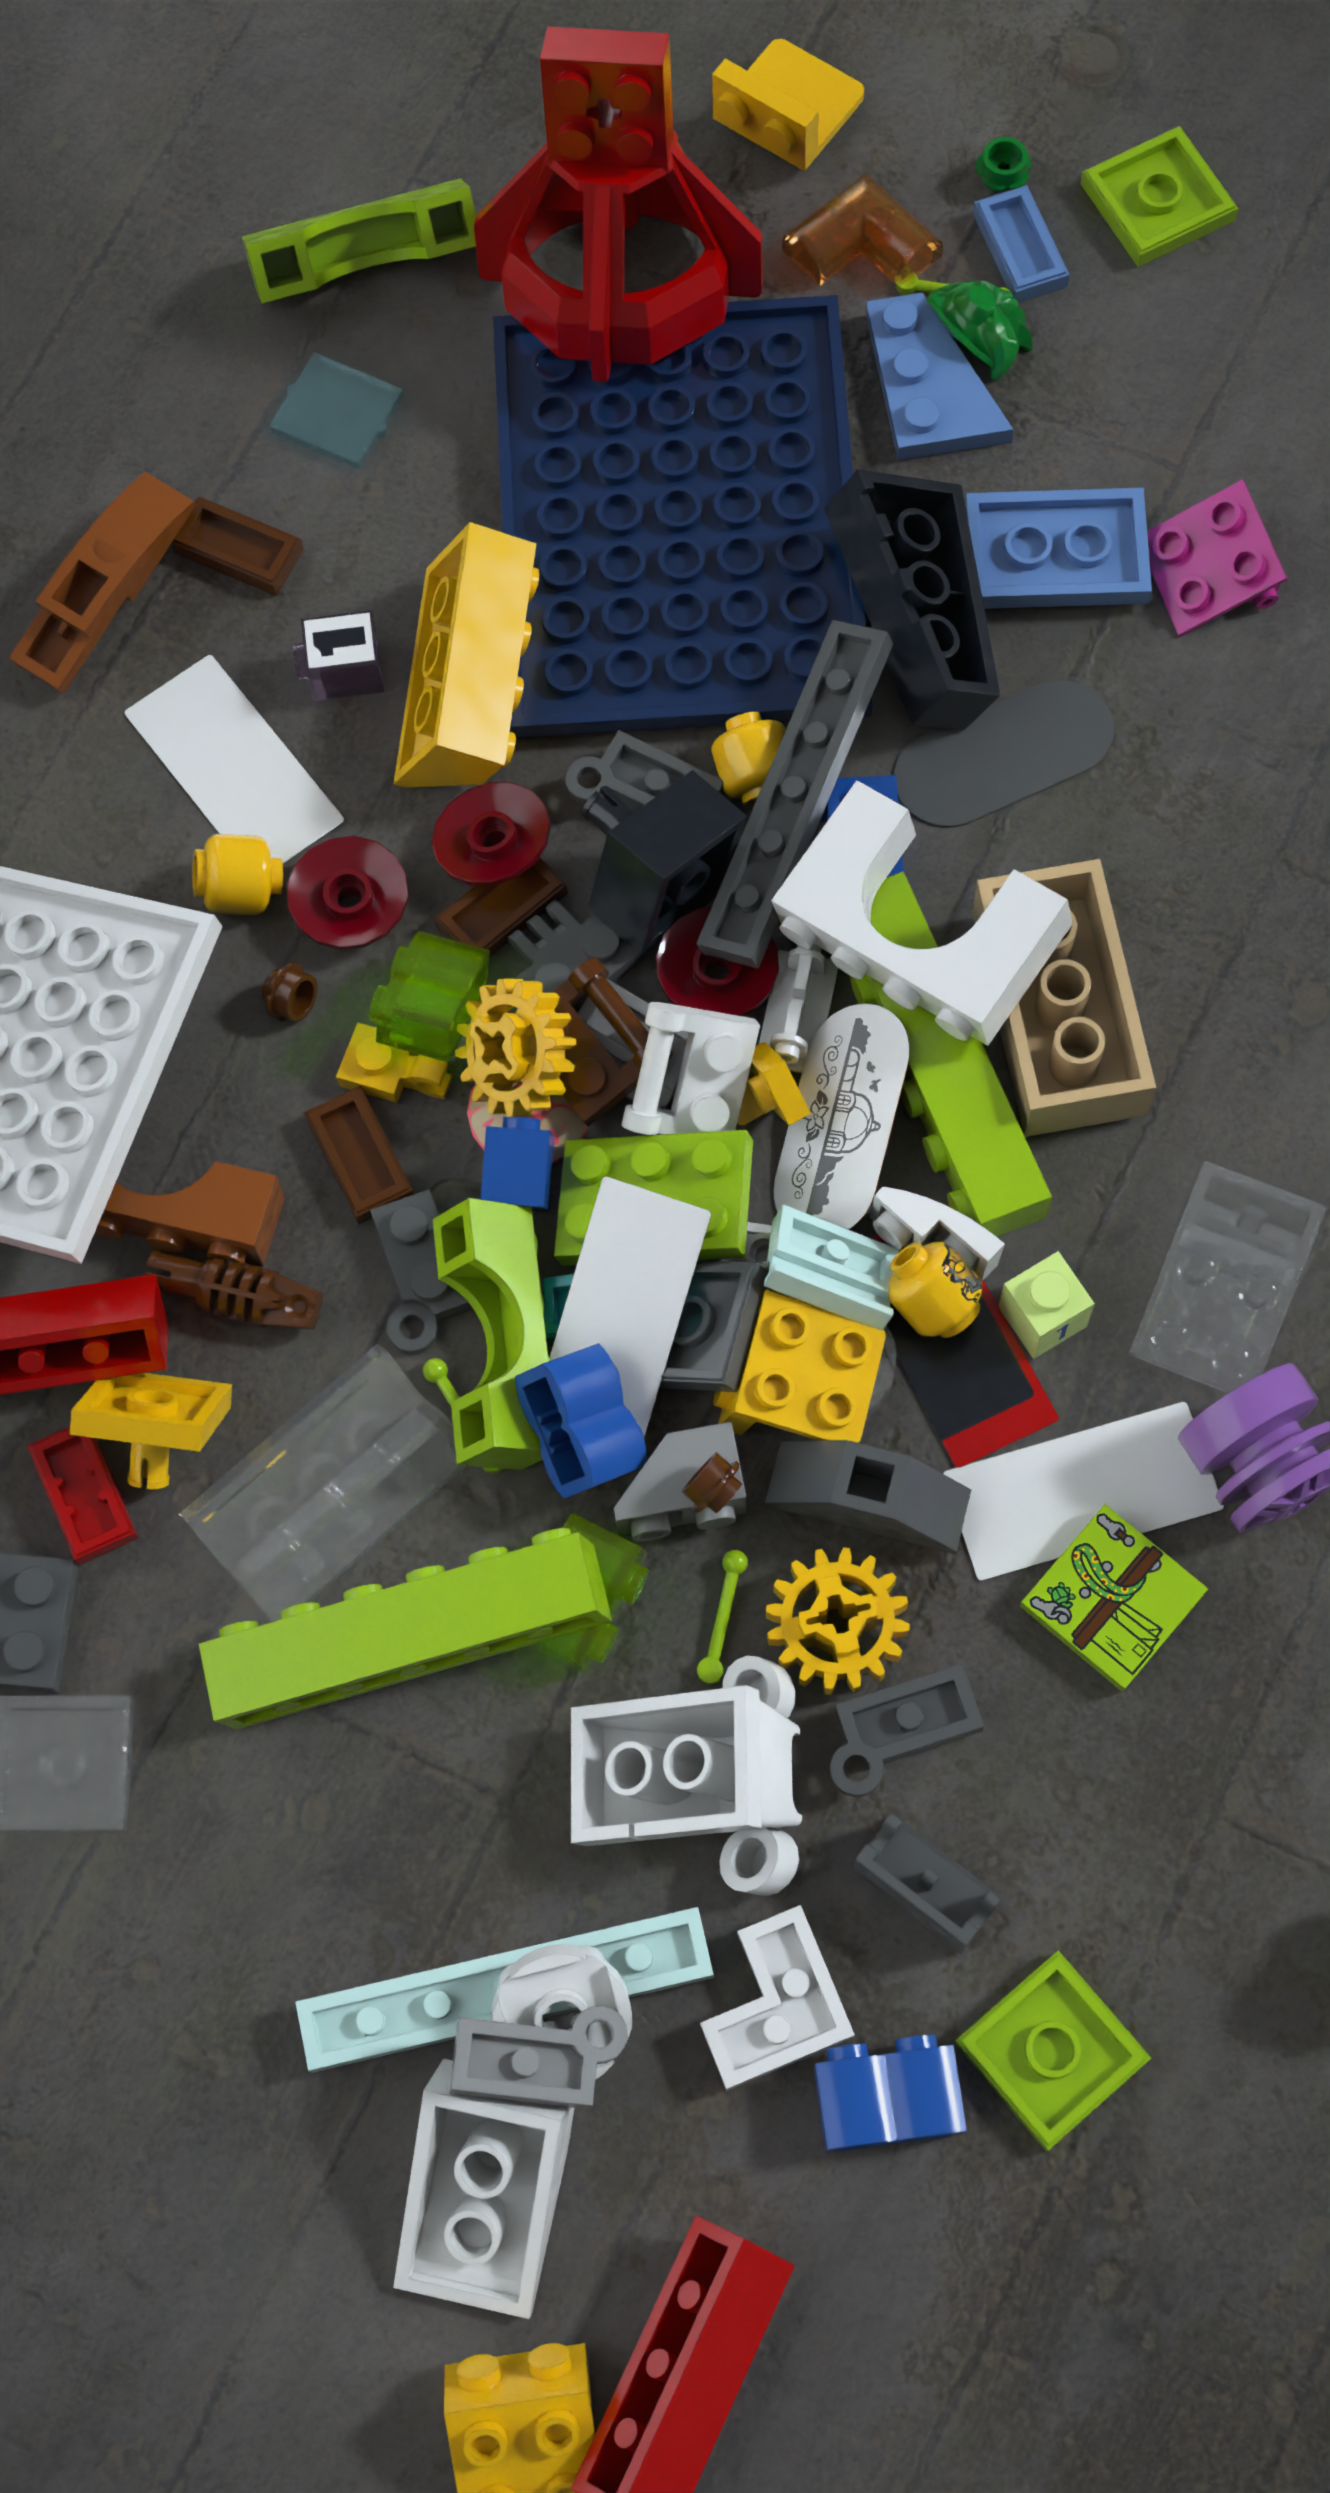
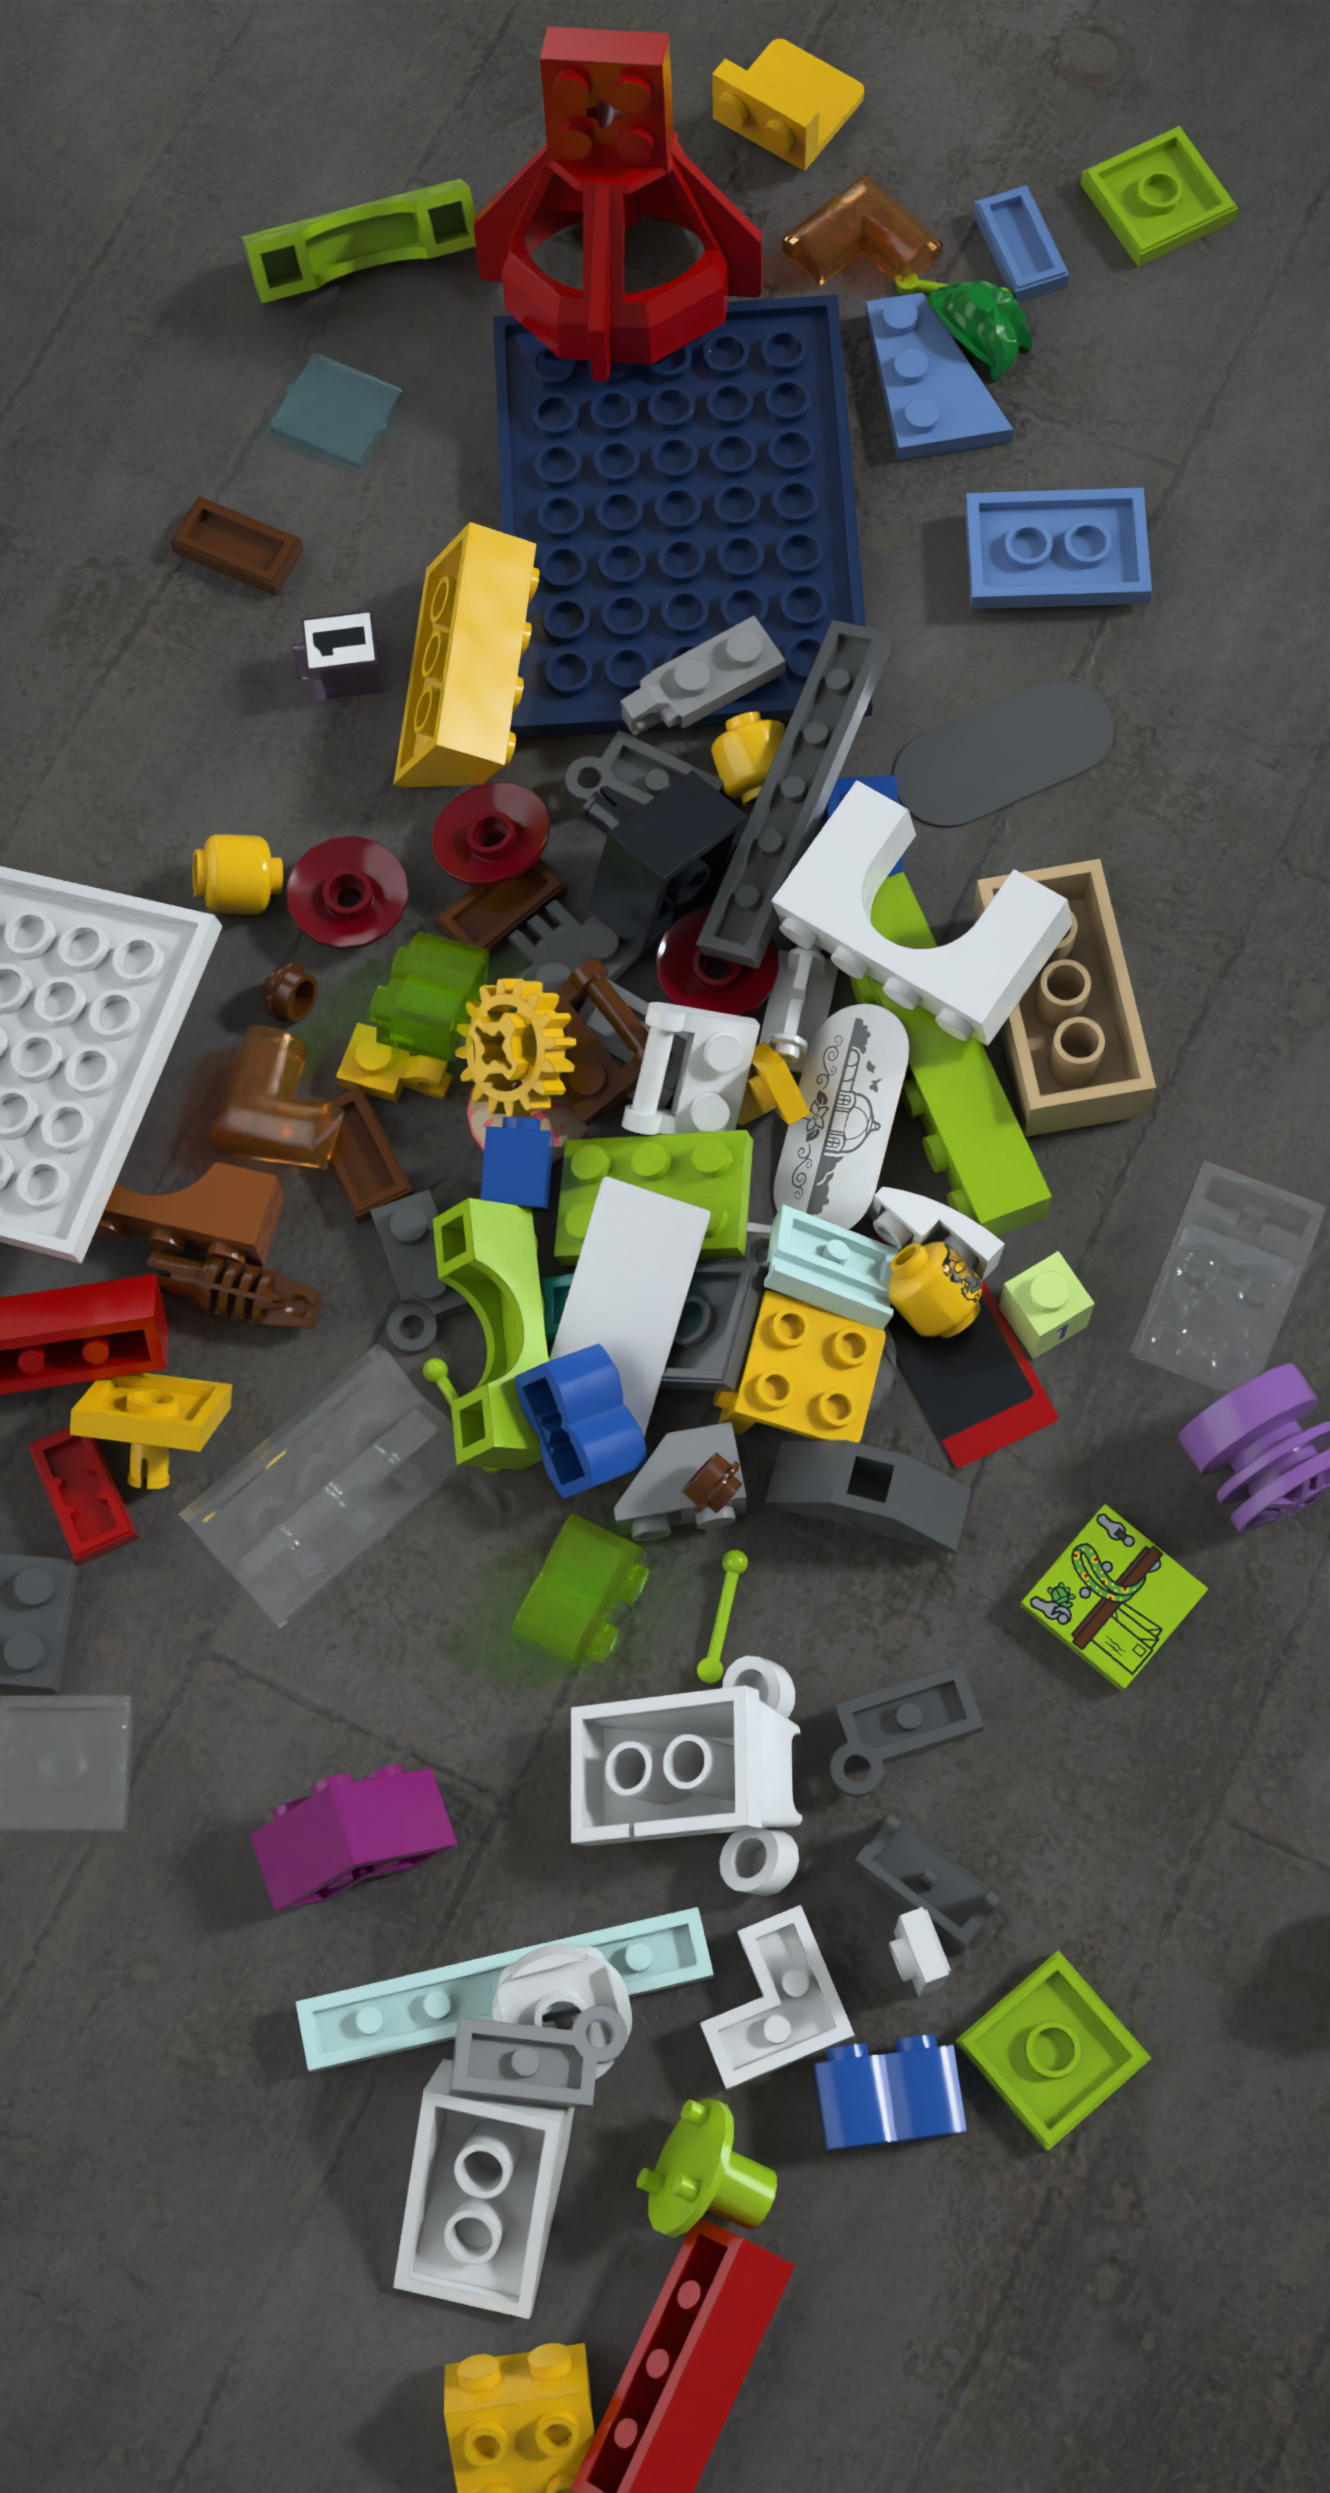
dark orange slope [9,472,196,695] -> none
white sticker [125,655,344,863] -> none
lime brick [199,1528,612,1730] -> none
yellow gear [766,1547,910,1695] -> none
black wedge [824,469,1000,731] -> none
white sticker [943,1402,1224,1580] -> none
green plate [976,137,1032,192] -> none
dark pink hinge [1147,479,1288,637] -> none
none -> clear orange brick [209,1025,345,1169]
none -> magenta brick [250,1764,457,1912]
none -> light grey hinge [620,616,786,736]
none -> lime piece [637,2098,777,2238]
none -> white plate [889,1907,951,1997]

